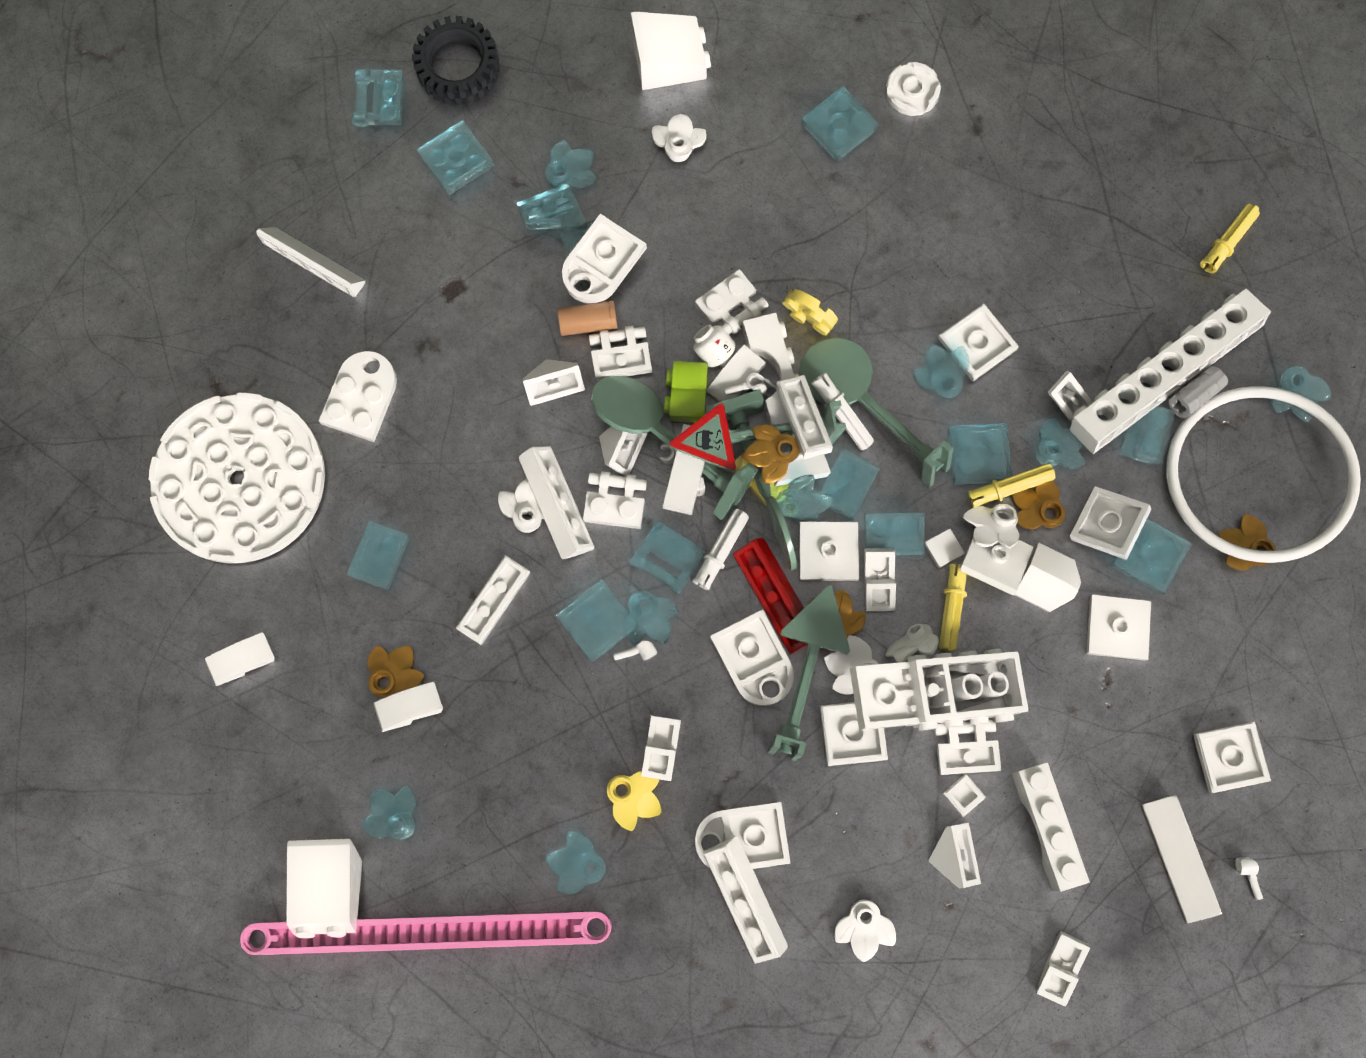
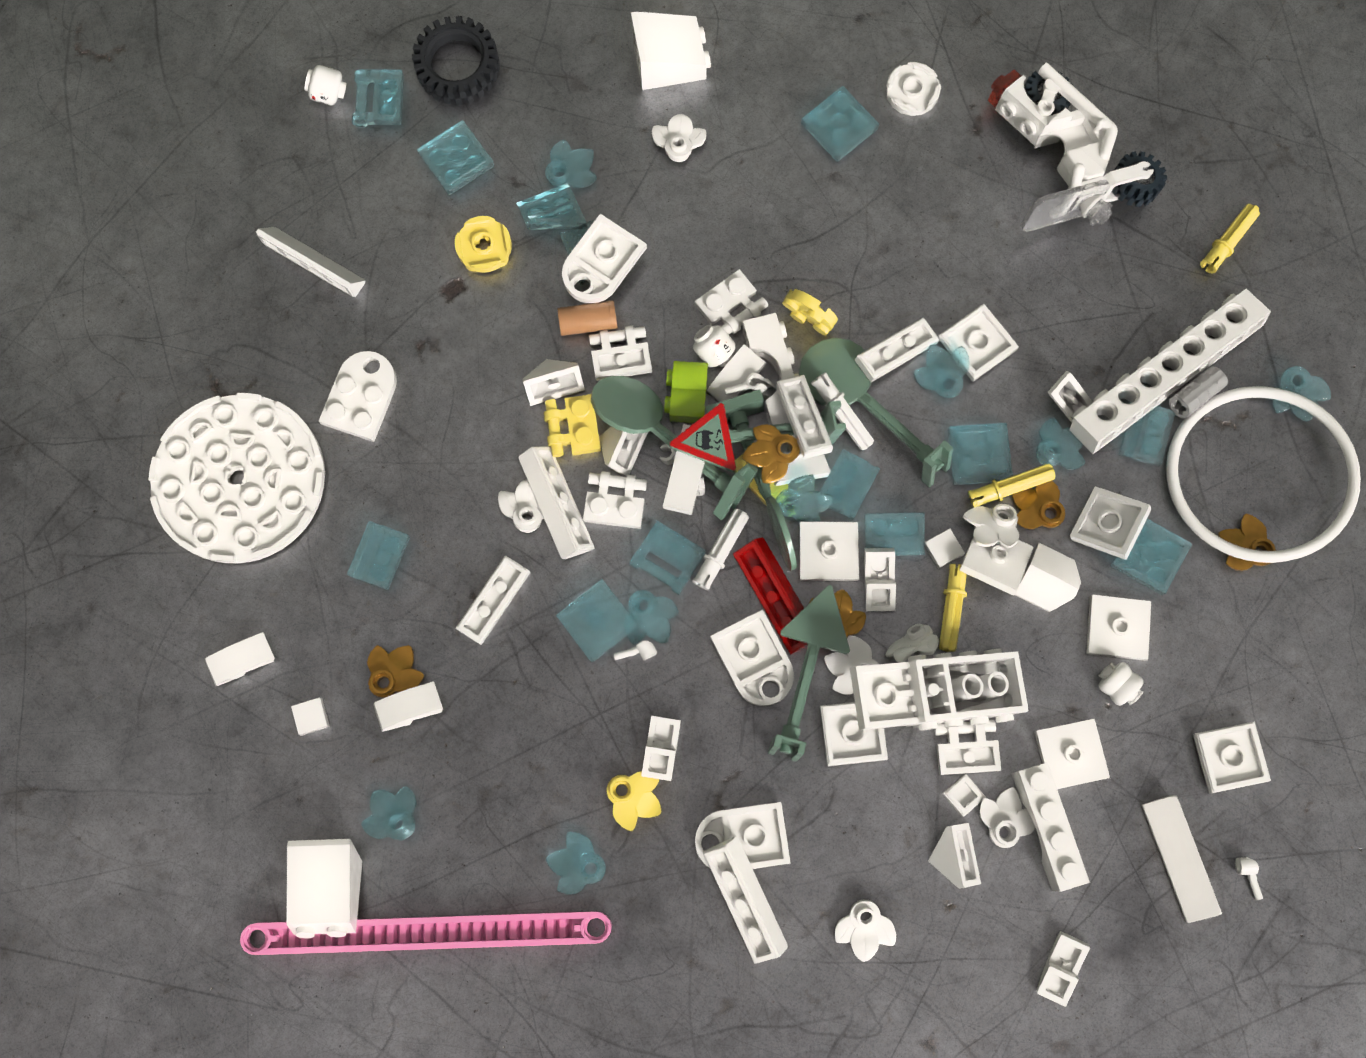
none -> white tile [291,697,330,736]
none -> white head [304,65,347,106]
none -> light yellow plate [455,216,512,273]
none -> light yellow plate [543,394,601,457]
none -> white tile [855,317,940,382]
none -> white plate [980,787,1035,848]
none -> white piece [987,62,1167,232]
none -> white plate [1034,718,1110,789]
none -> white piece [1098,662,1144,706]

